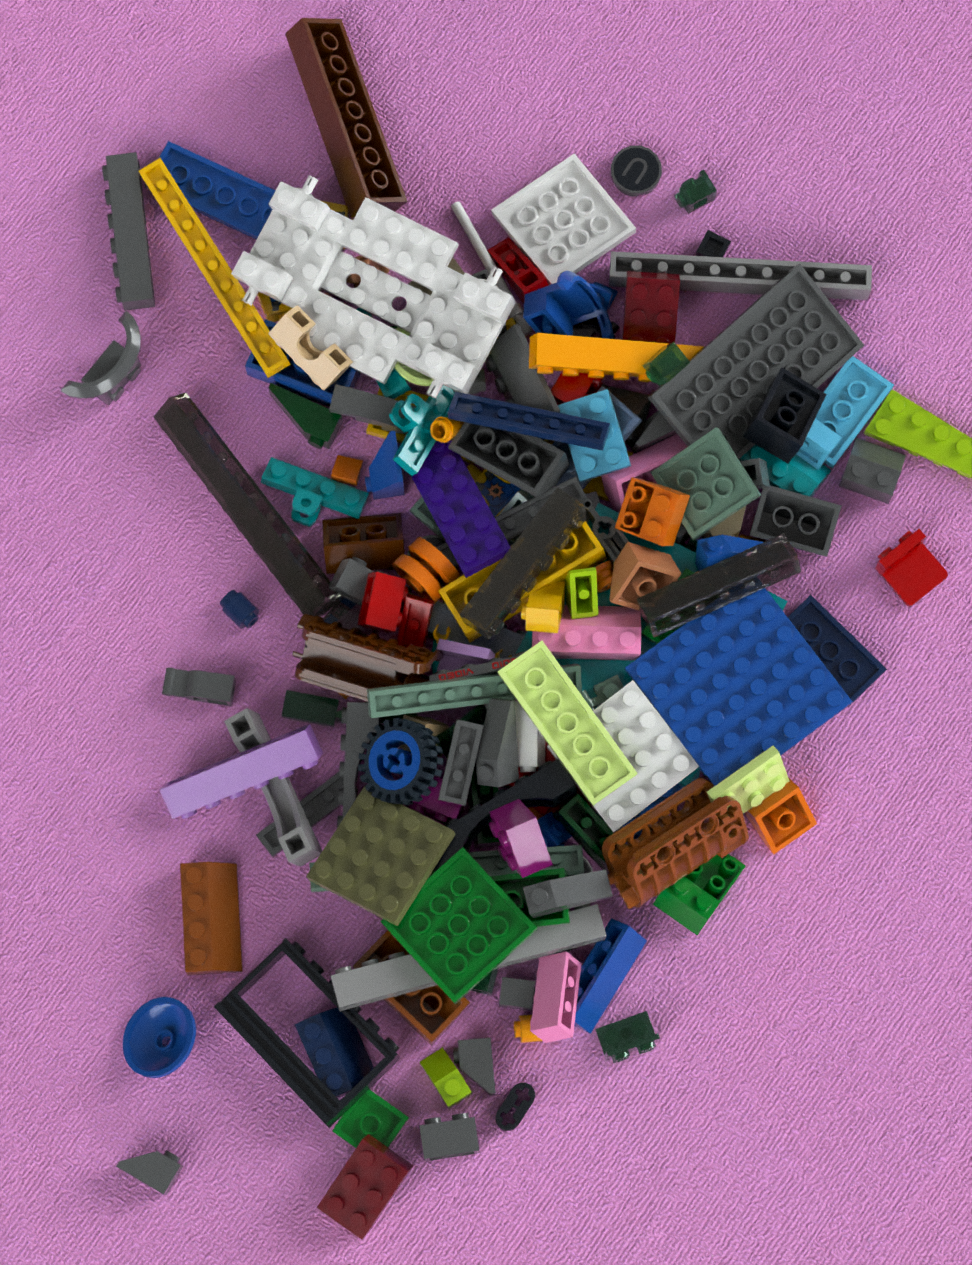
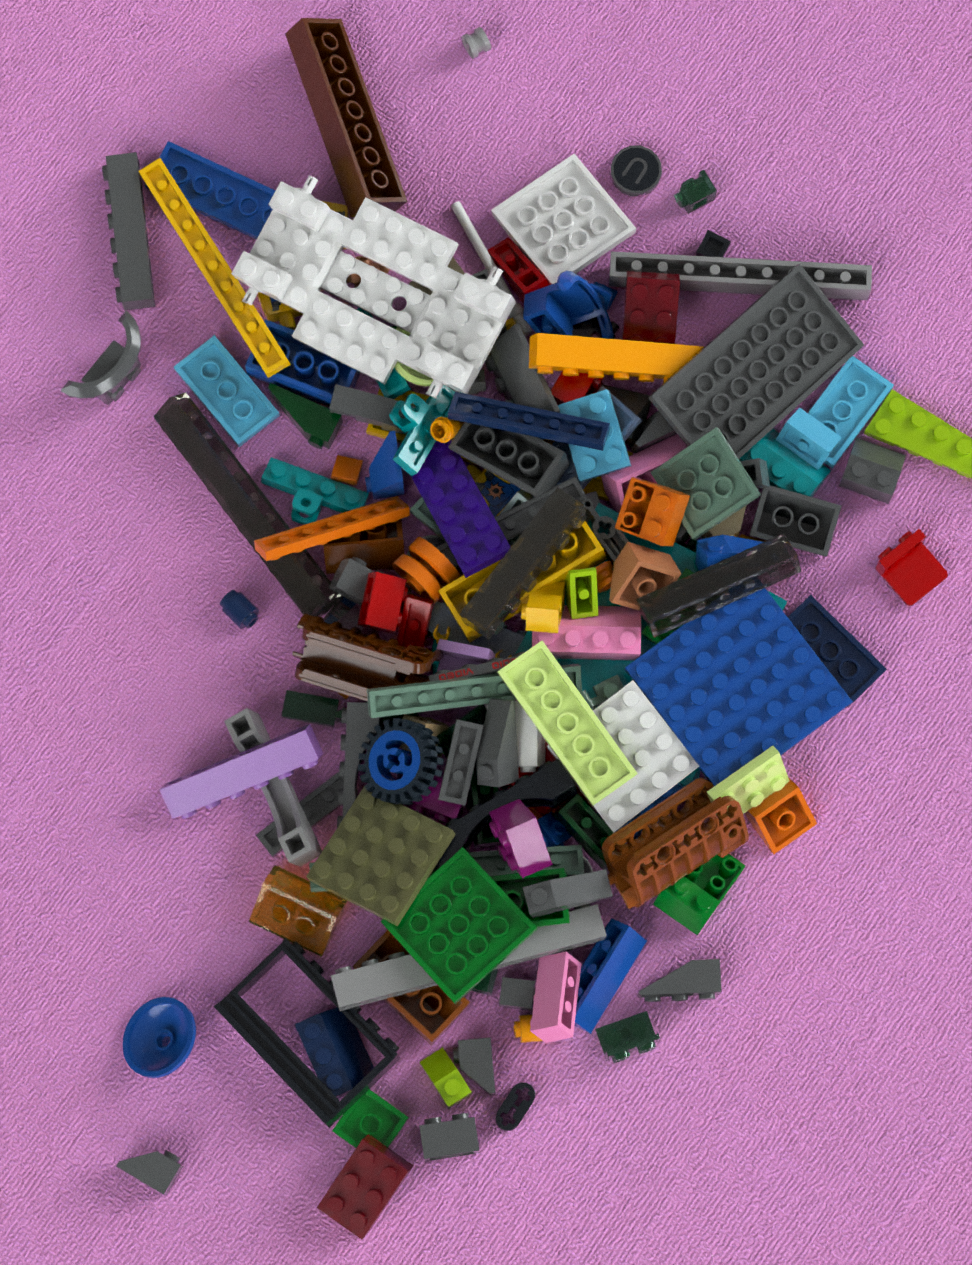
dark grey piece [162,668,236,706] -> none
dark orange slope [180,862,243,976] -> none
tan arch [268,305,353,391] -> none
clear green brick [642,342,690,386] -> none
black slope [743,367,827,464] -> none
none -> medium azure plate [174,335,280,447]
none -> clear yellow slope [249,865,347,957]
none -> orange plate [254,496,410,561]
none -> light grey wheel [461,27,491,59]
none -> dark grey slope [638,959,722,1002]

